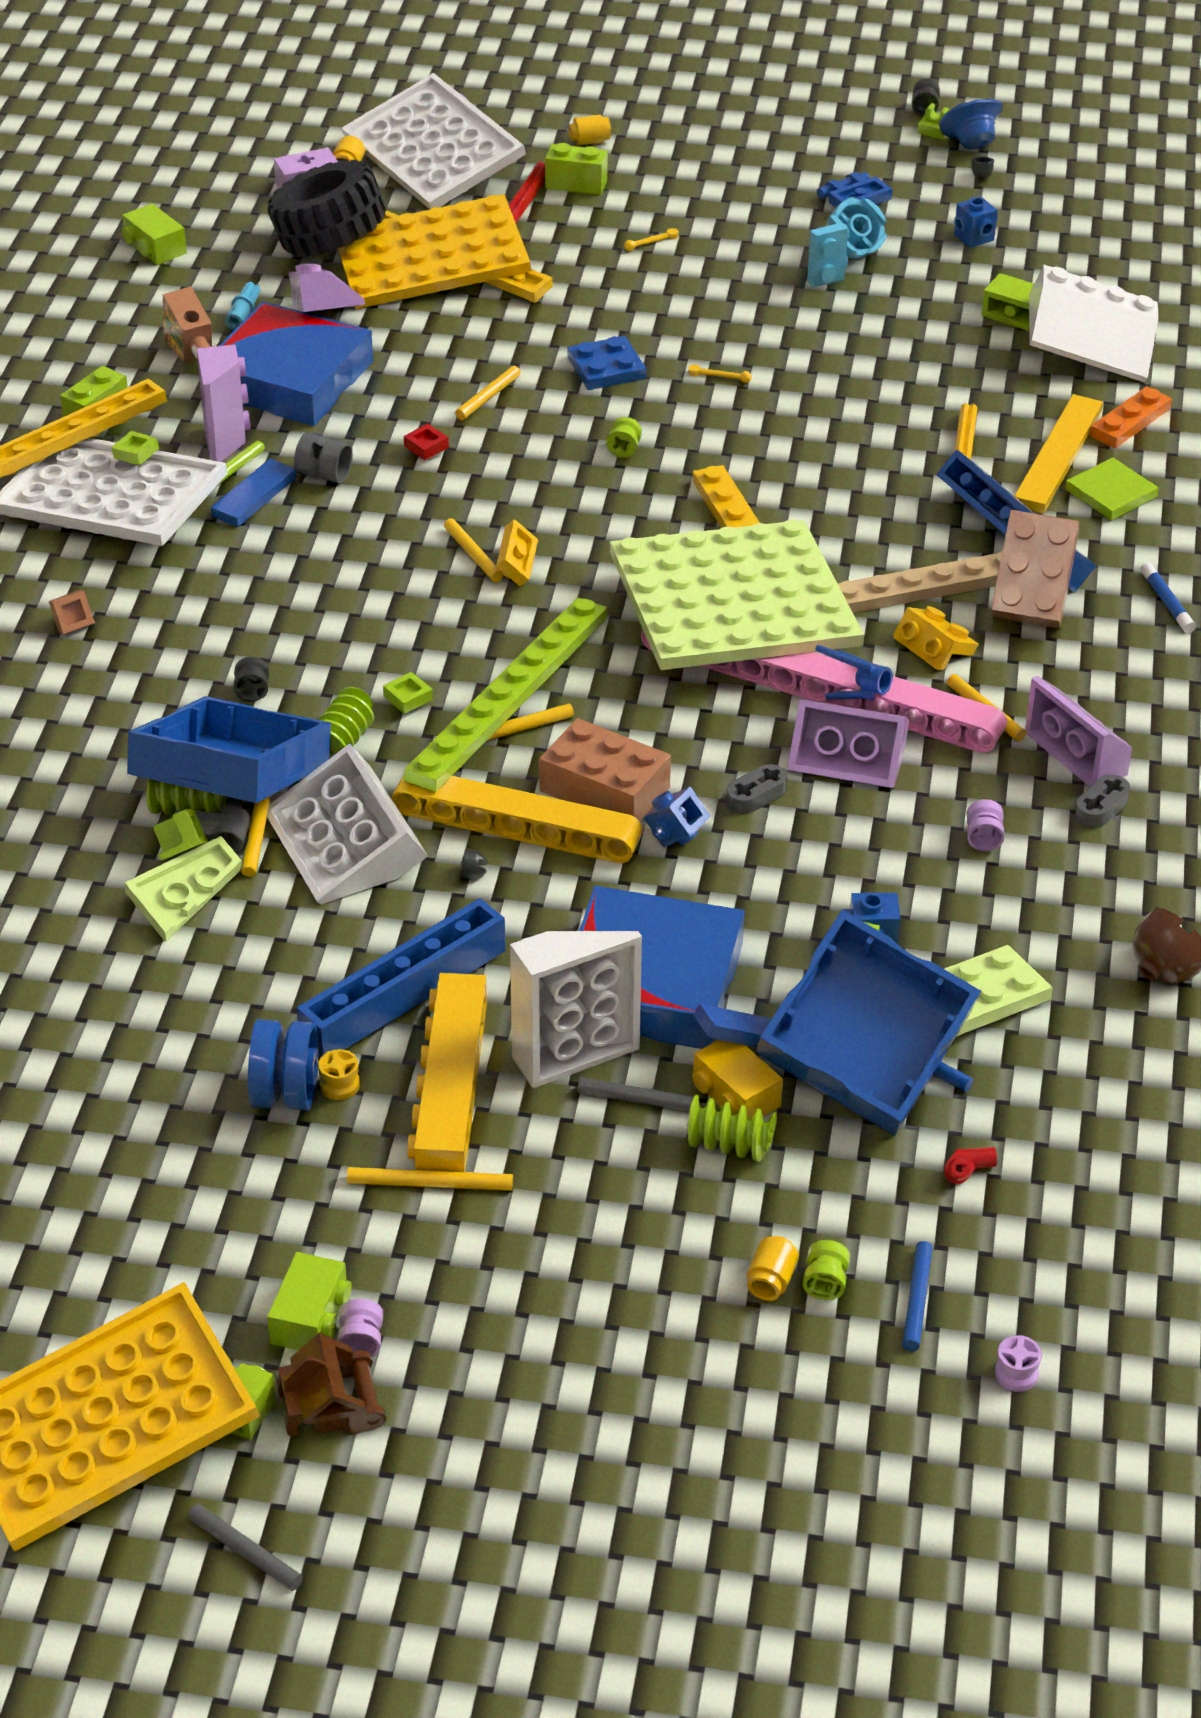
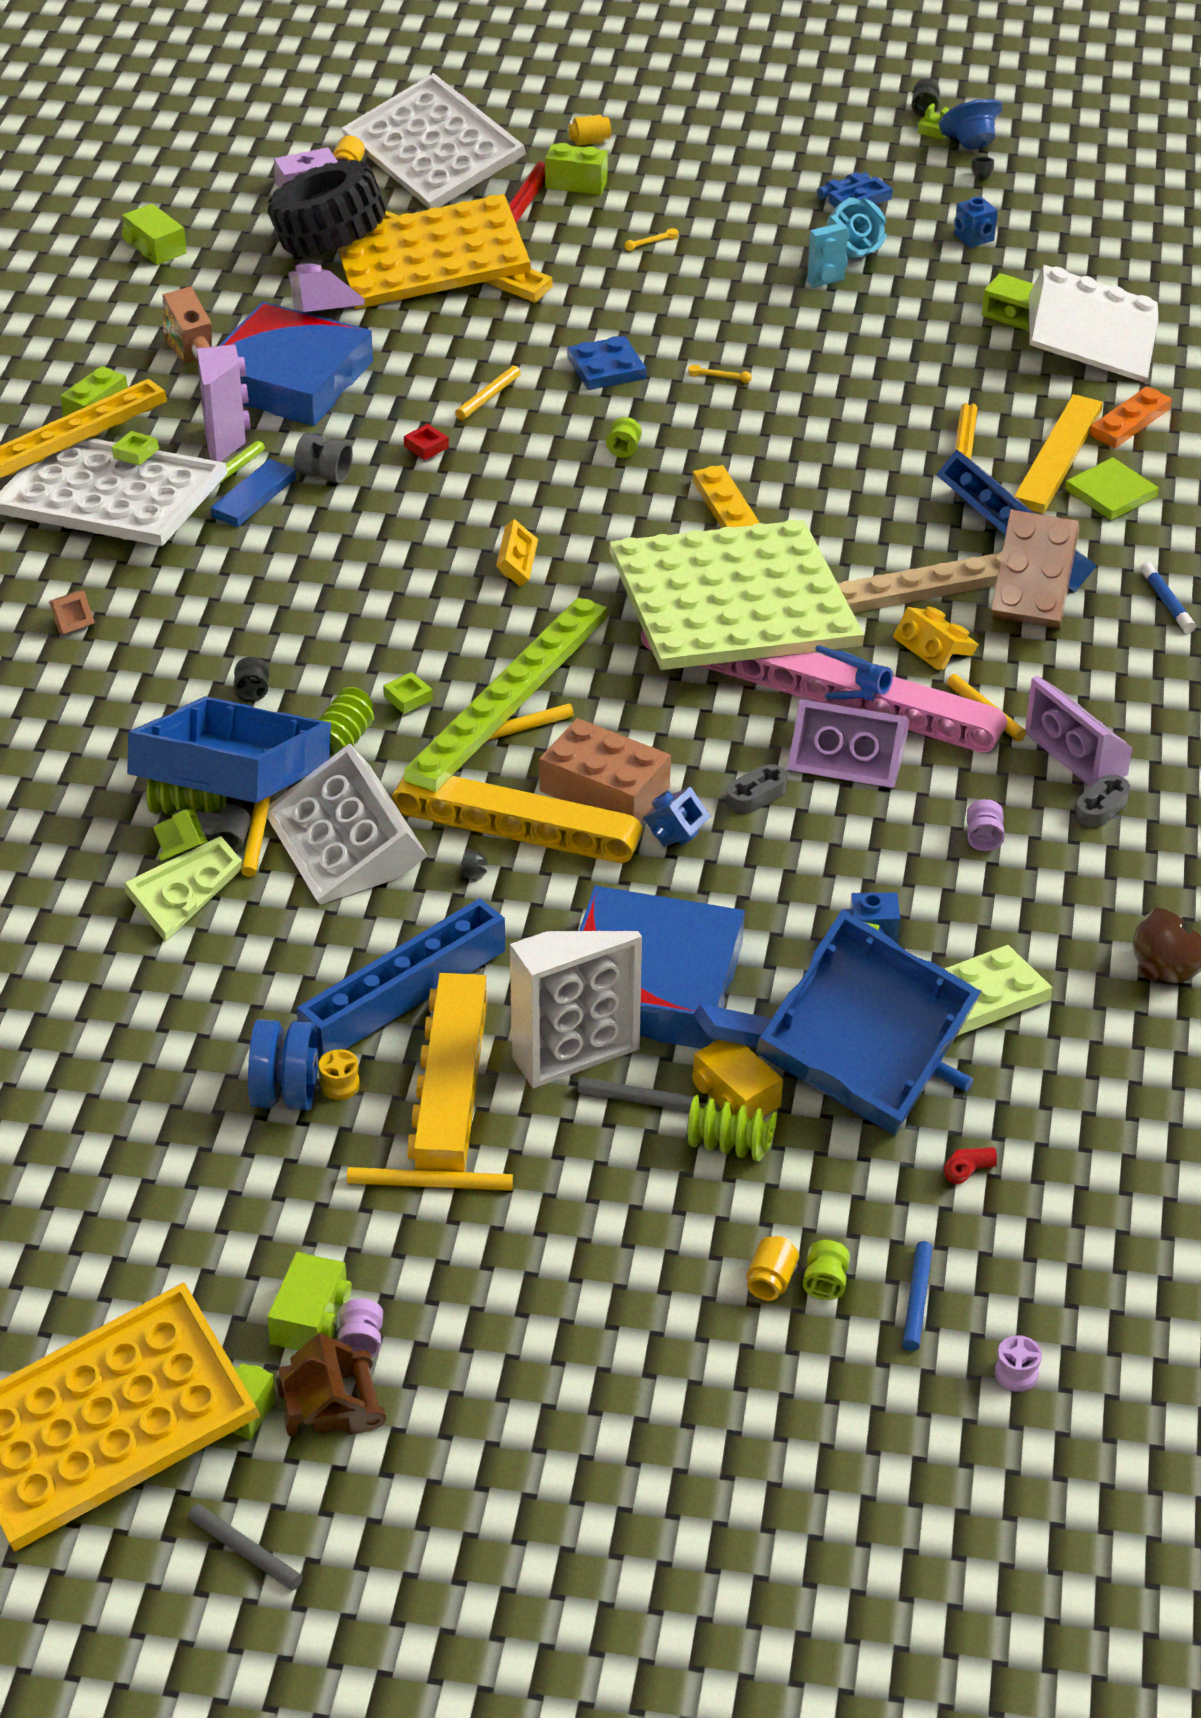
medium azure axle [225,282,261,330] -> none
yellow bar [444,518,503,583] -> none

